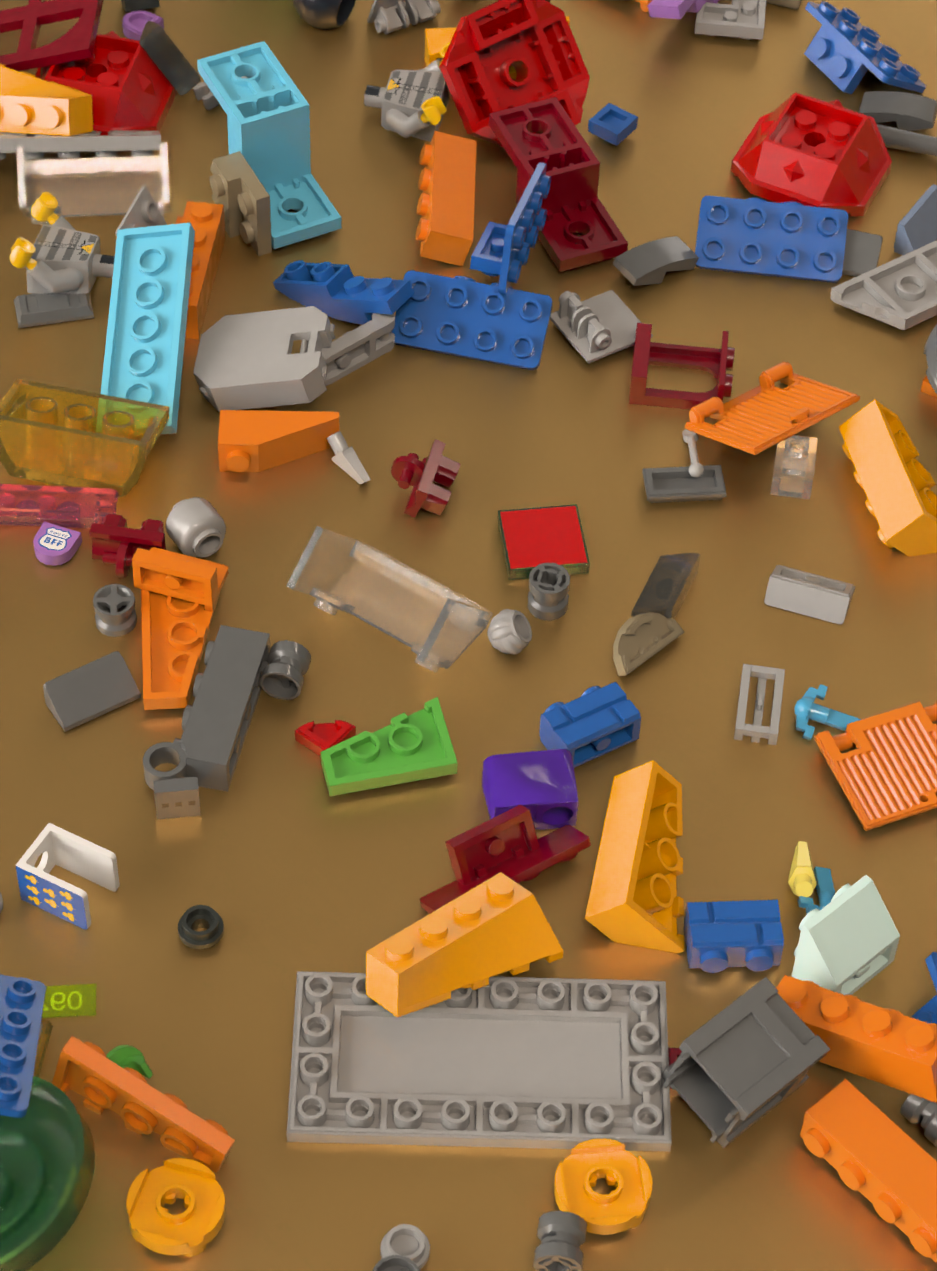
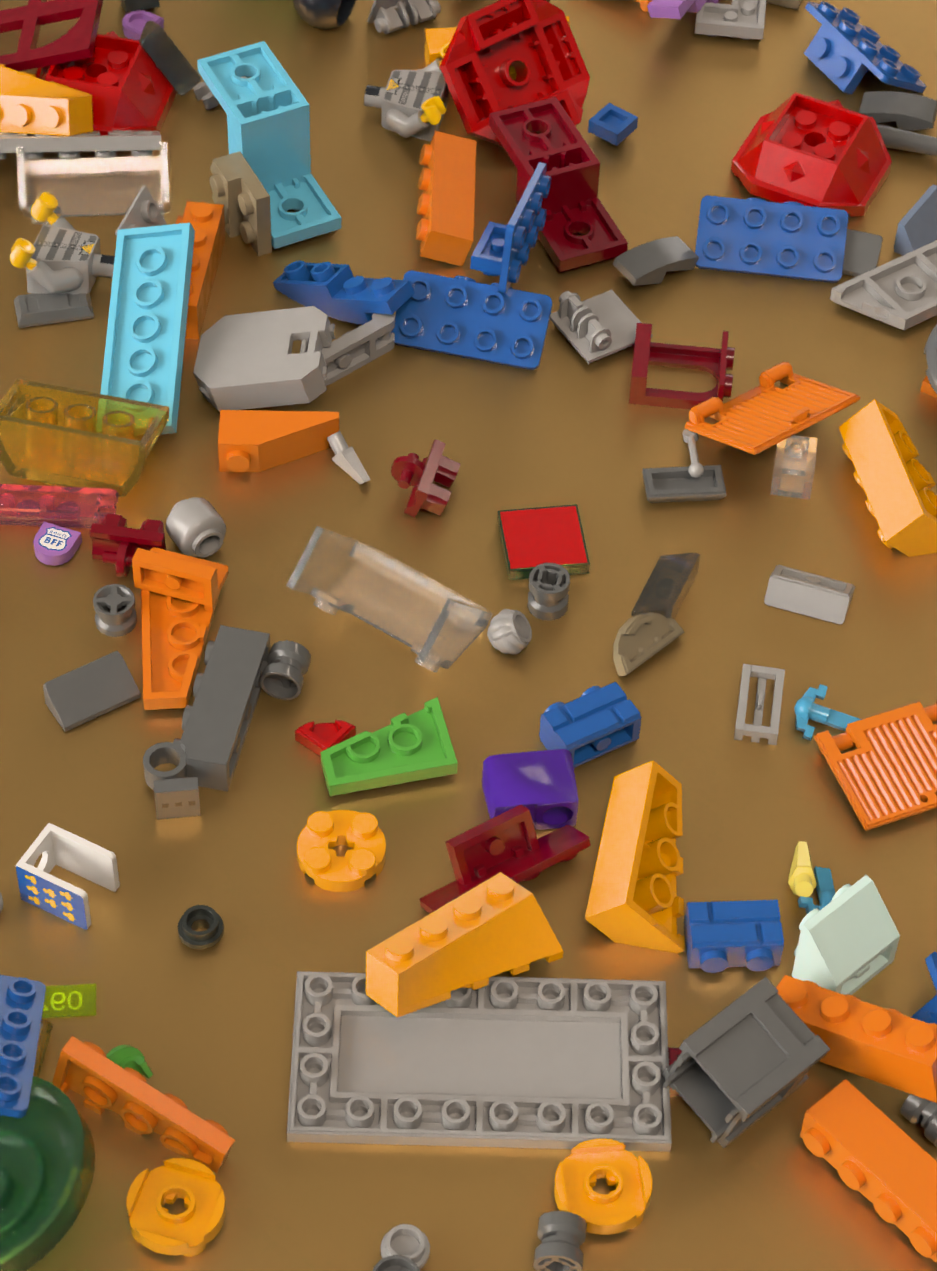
none -> light orange plate [297,810,386,892]

